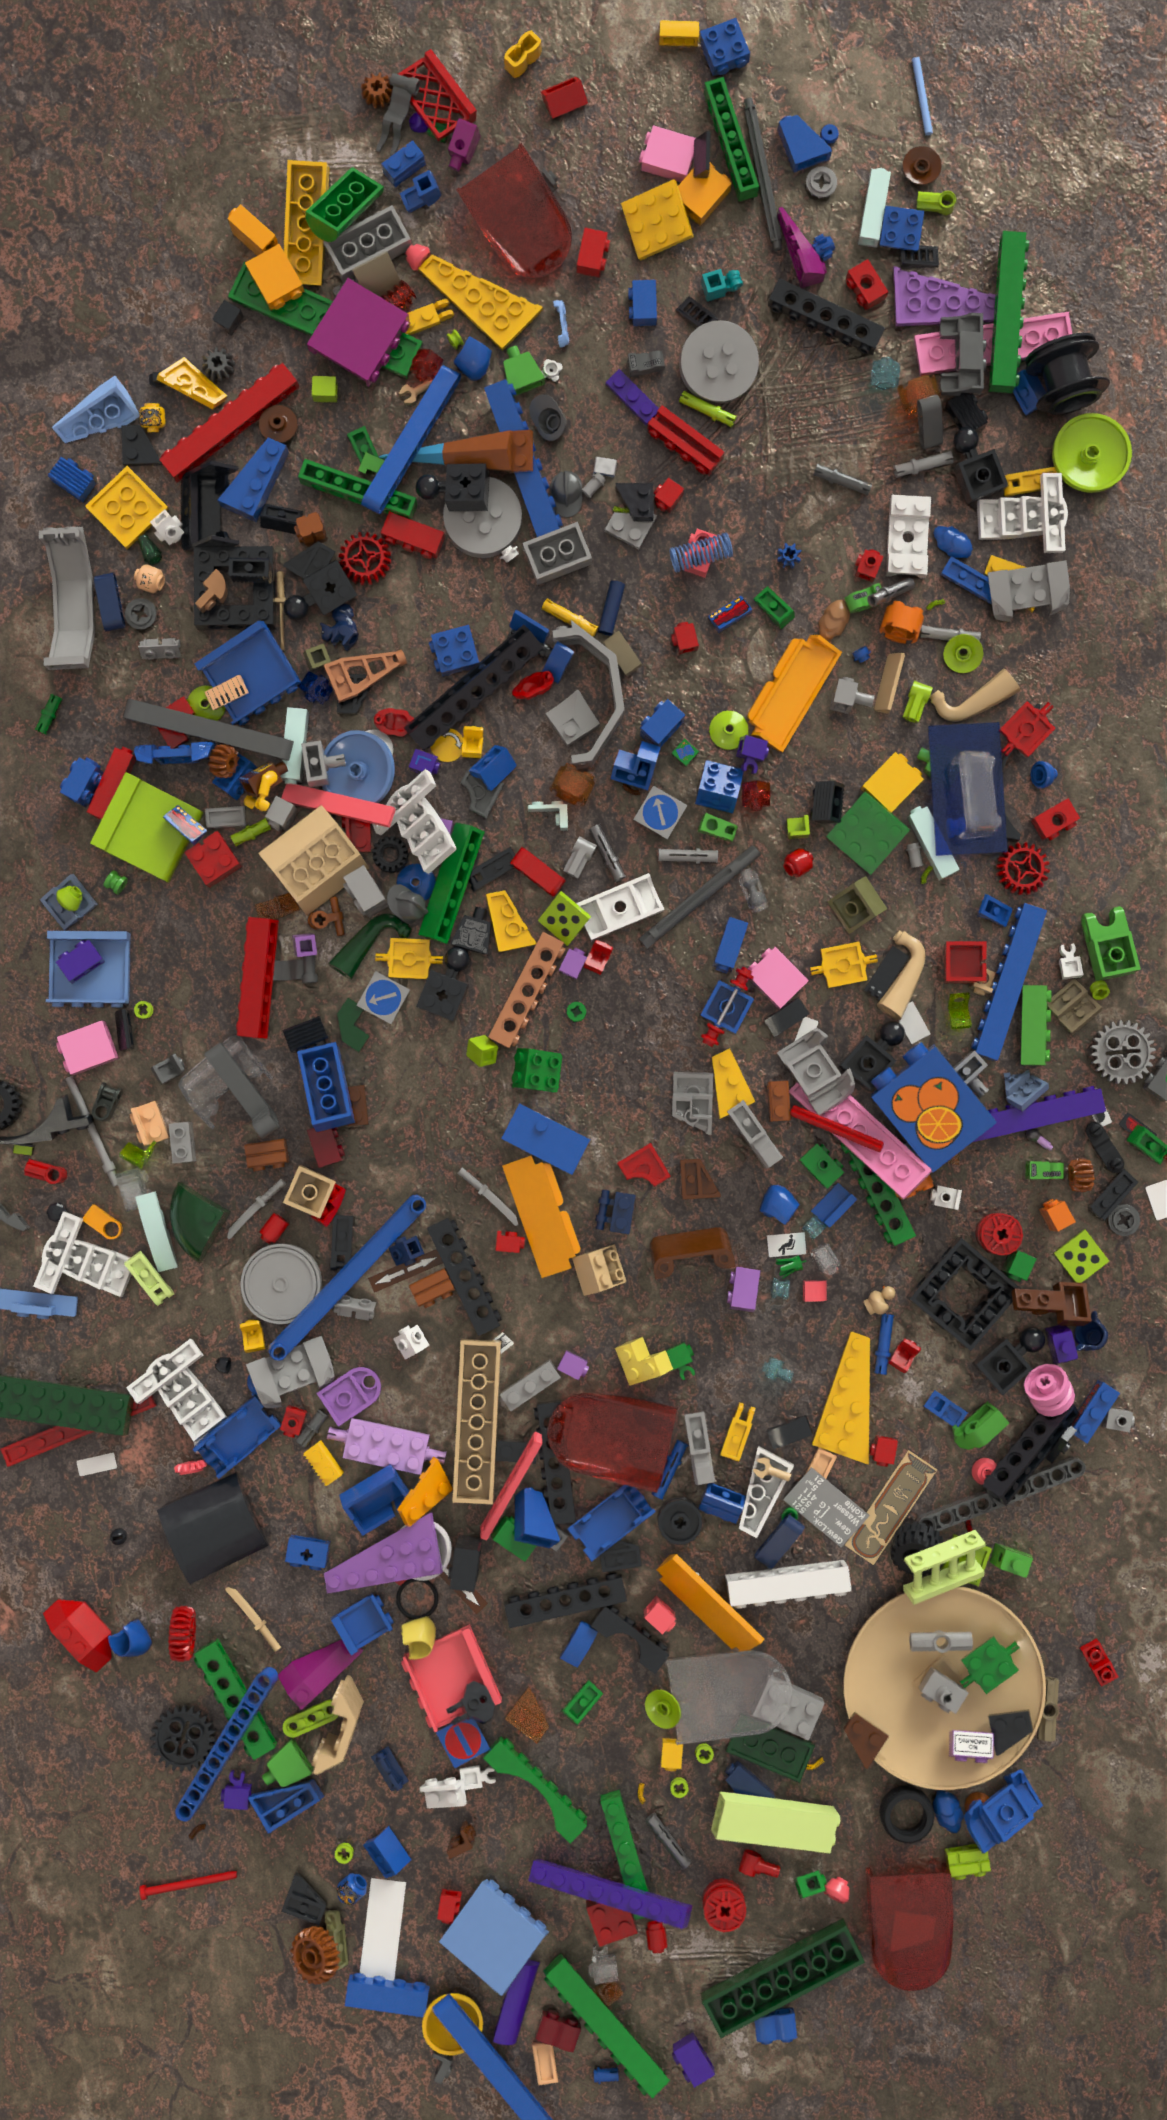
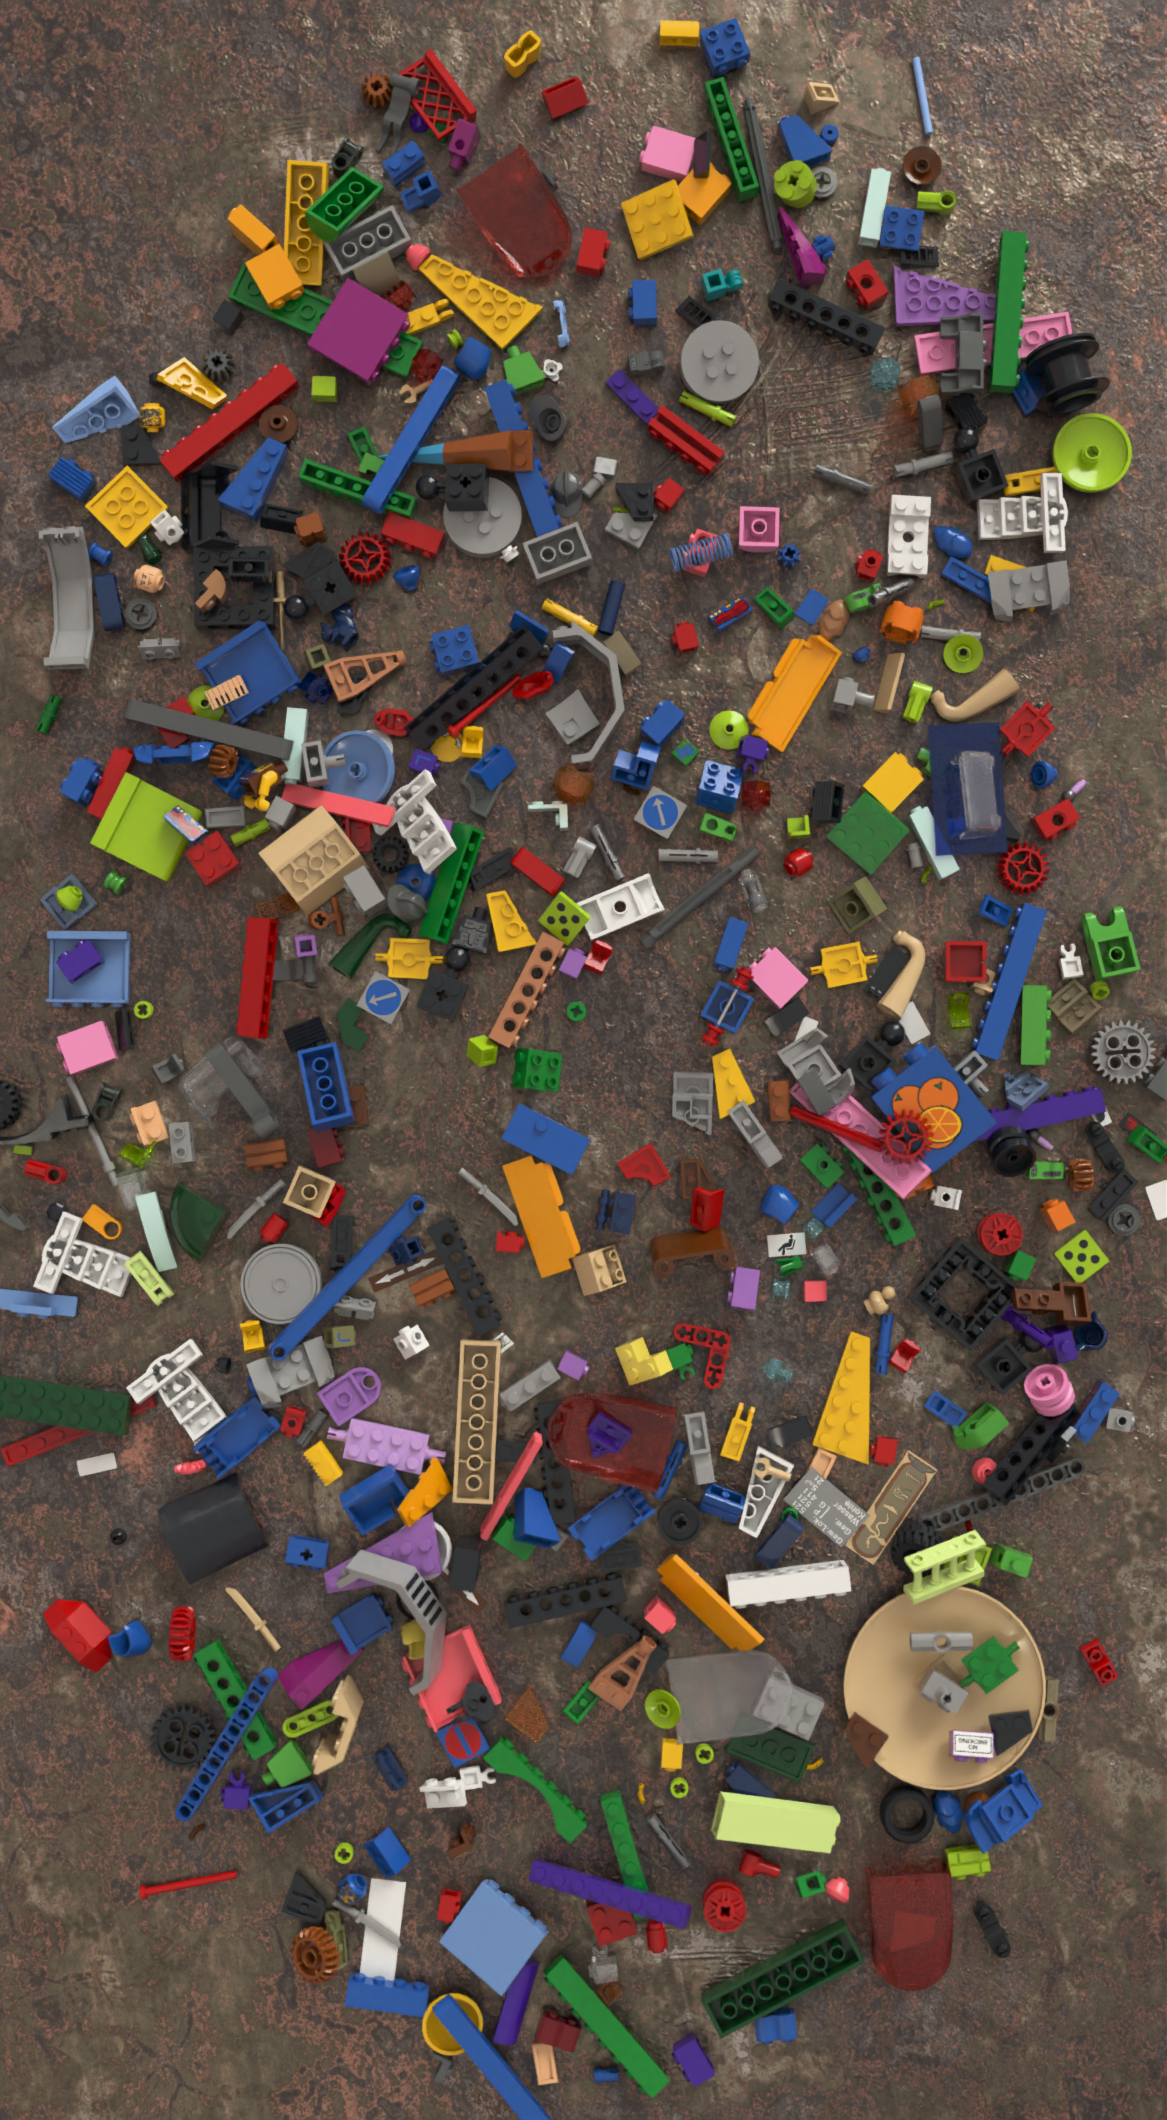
none -> blue bush [88,543,113,567]
none -> olive brick [323,1325,356,1348]
none -> pearl dark grey piece [332,137,364,179]
none -> light grey sword [332,1898,401,1947]
none -> light grey panel [335,1549,447,1695]
none -> blue brick [393,565,420,591]
none -> red bar [446,674,522,739]
none -> dark purple slope [588,1411,633,1458]
none -> nougat plate [588,1636,656,1711]
none -> red beam [673,1323,730,1389]
none -> red panel [690,1187,724,1232]
none -> bright pink brick [739,506,780,552]
none -> lime brick [774,160,818,208]
none -> blue sticker [795,588,830,625]
none -> dark grey slope [797,1070,836,1116]
none -> tan slope [804,82,839,115]
none -> red gear [878,1109,934,1165]
none -> black piece [974,1903,1011,1958]
none -> black wheel [986,1126,1036,1177]
none -> dark purple pin [1000,1305,1055,1349]
none -> piece [1061,779,1086,803]

